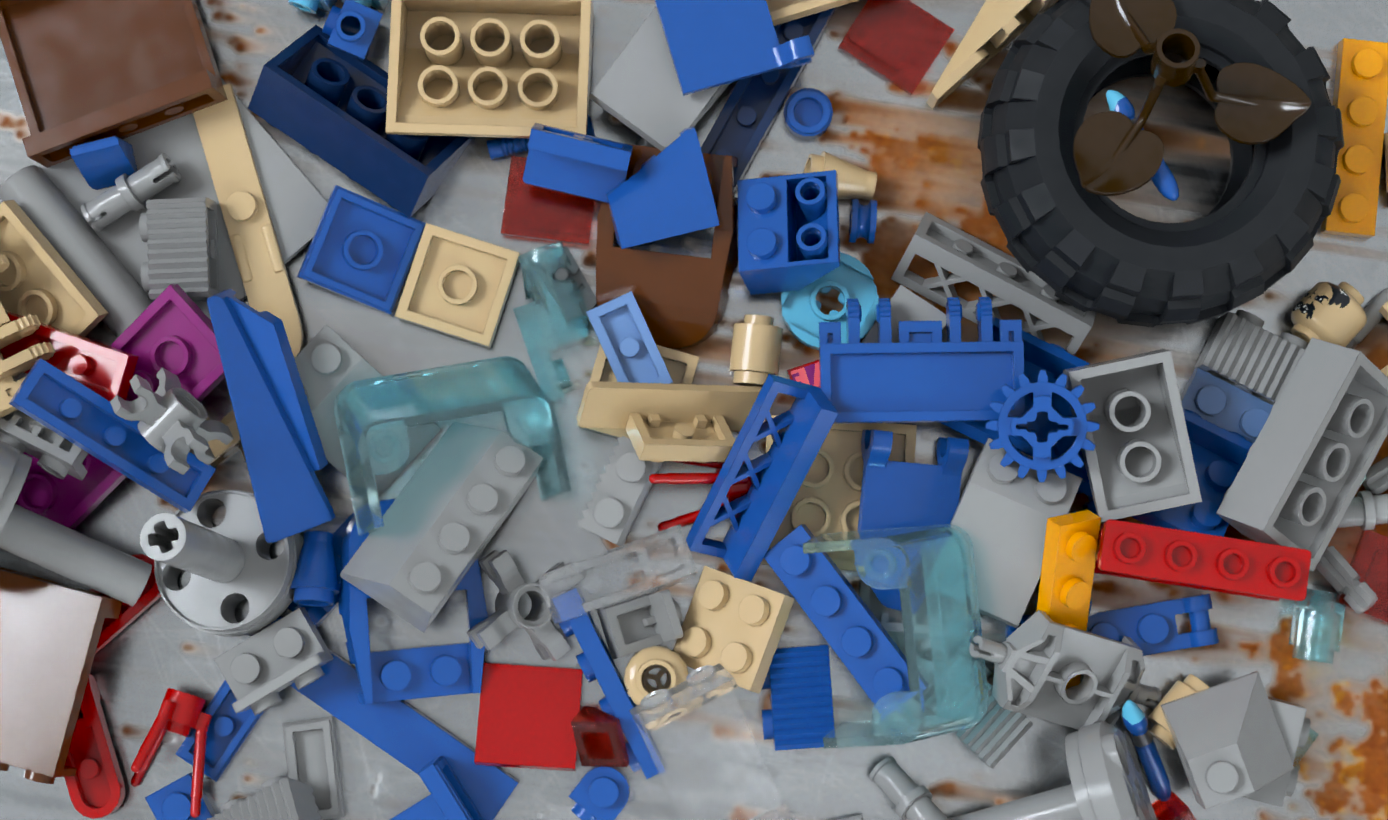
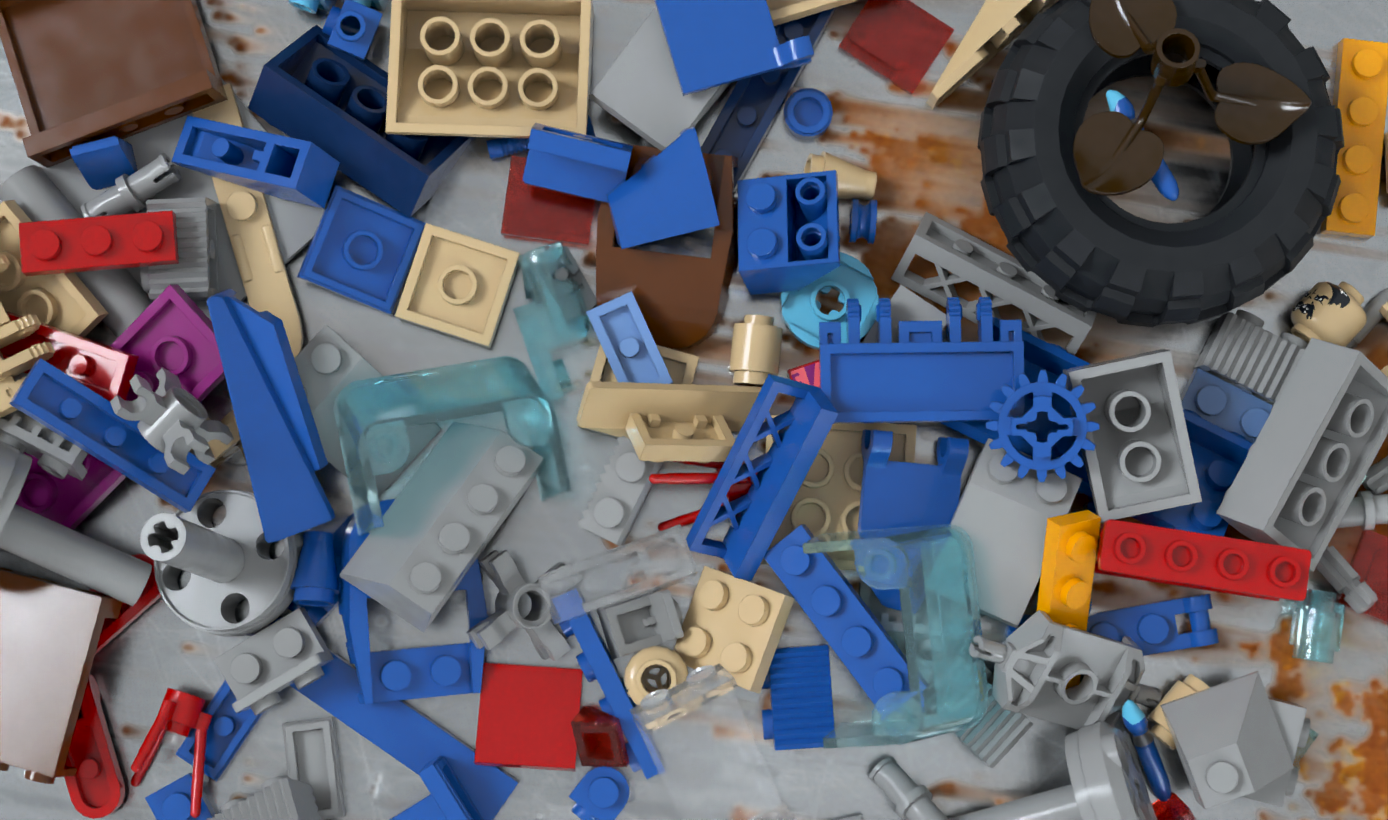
none -> red plate [19,211,179,276]
none -> blue slope [172,115,340,209]

